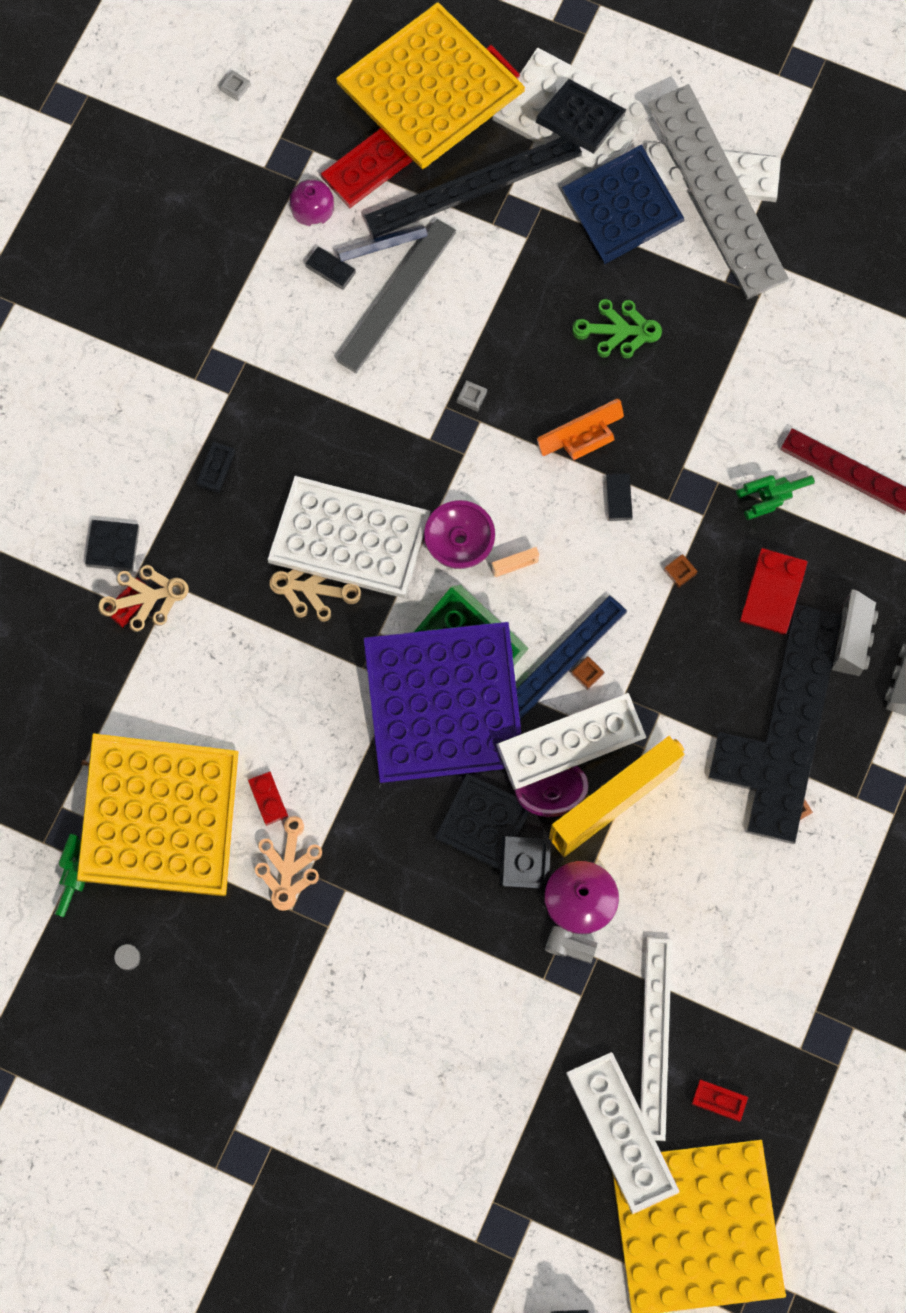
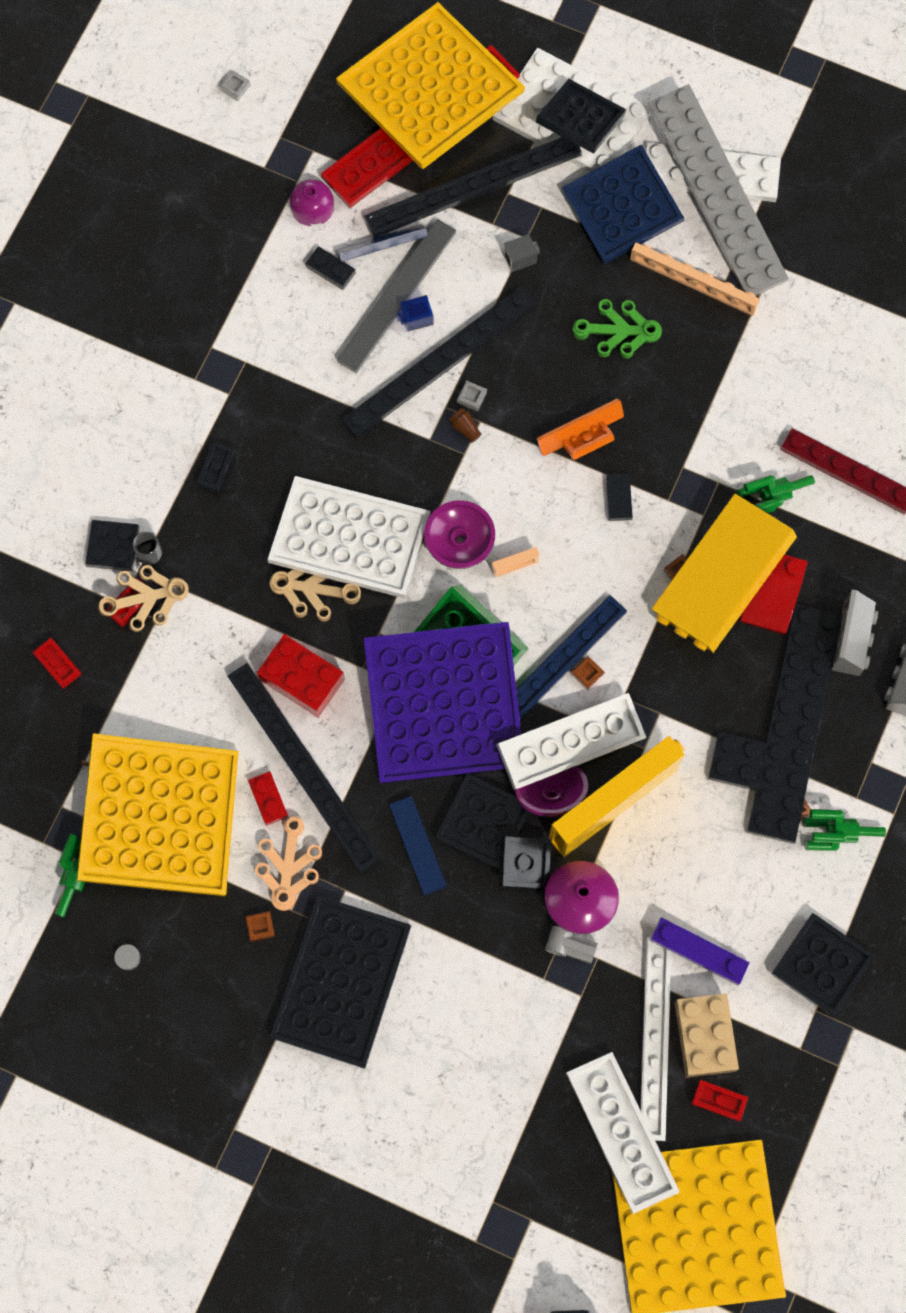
none -> red plate [32,638,82,689]
none -> dark grey piece [132,531,162,565]
none -> black plate [227,663,381,874]
none -> dark orange tile [245,911,275,942]
none -> red brick [257,634,345,718]
none -> black plate [269,895,412,1069]
none -> black plate [342,286,536,439]
none -> dark blue tile [389,796,447,896]
none -> clear blue brick [398,295,434,332]
none -> reddish brown cone [449,408,482,443]
none -> dark grey brick [503,234,540,272]
none -> light nougat plate [630,243,760,316]
none -> dark purple plate [650,917,750,986]
none -> yellow brick [652,494,797,653]
none -> tan brick [674,993,739,1078]
none -> black plate [771,913,875,1018]
none -> green plant [803,809,886,851]

